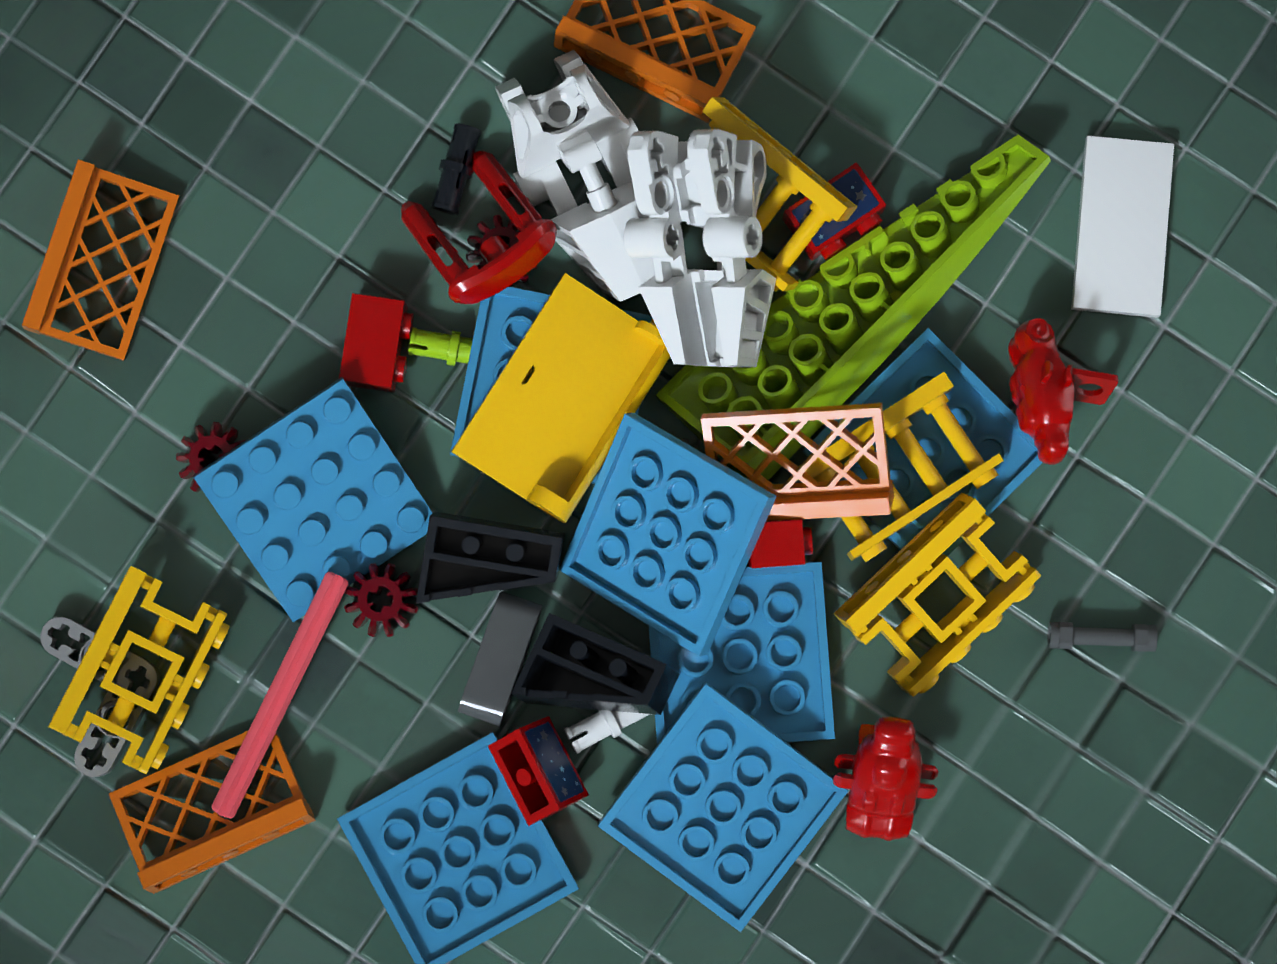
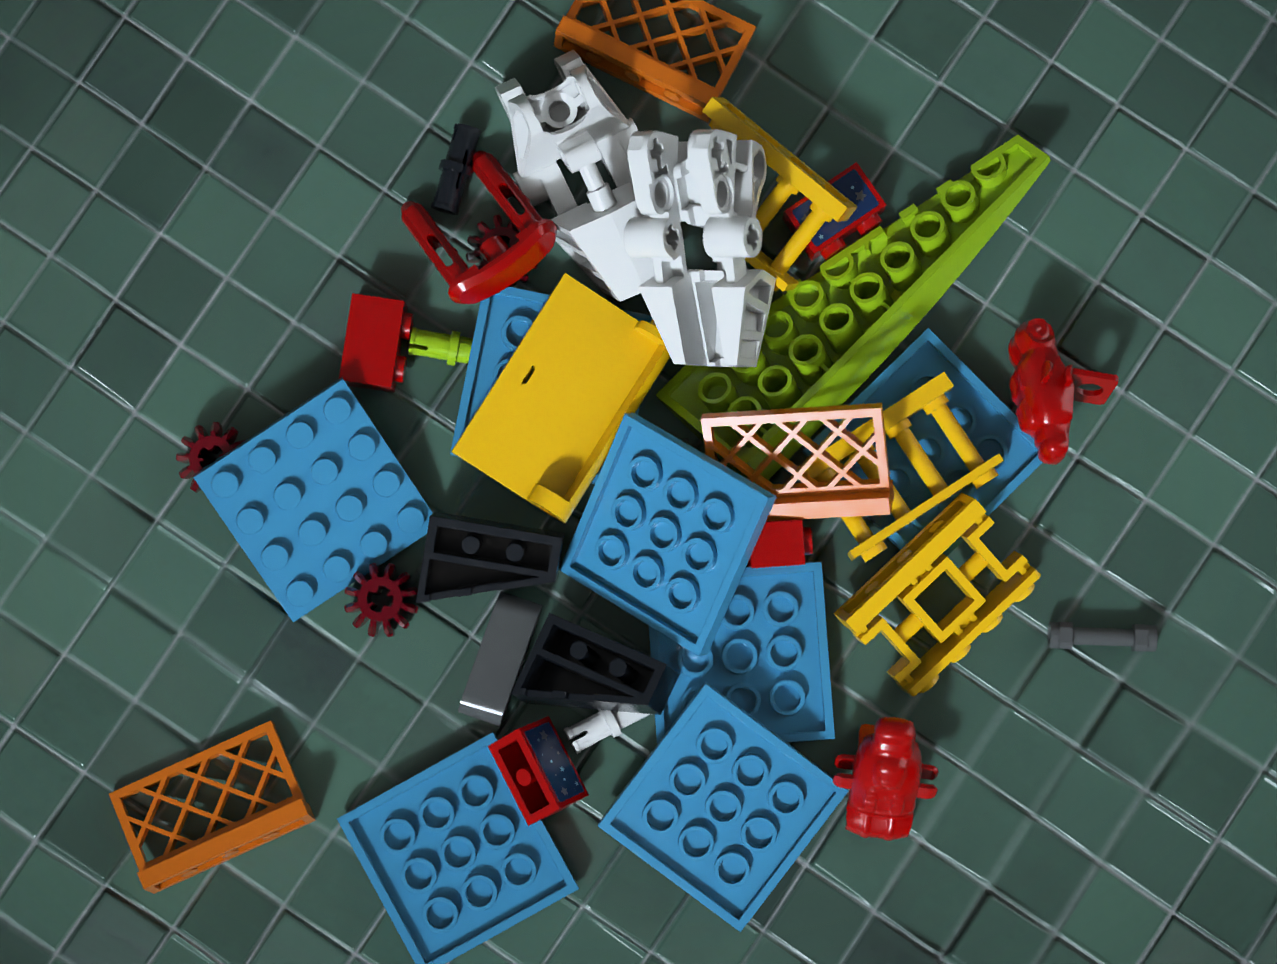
orange fence [22,159,179,361] -> none
light grey beam [40,617,161,777] -> none
yellow fence [48,566,230,774] -> none
coral axle [212,572,348,819] -> none
white tile [1071,136,1174,318] -> none

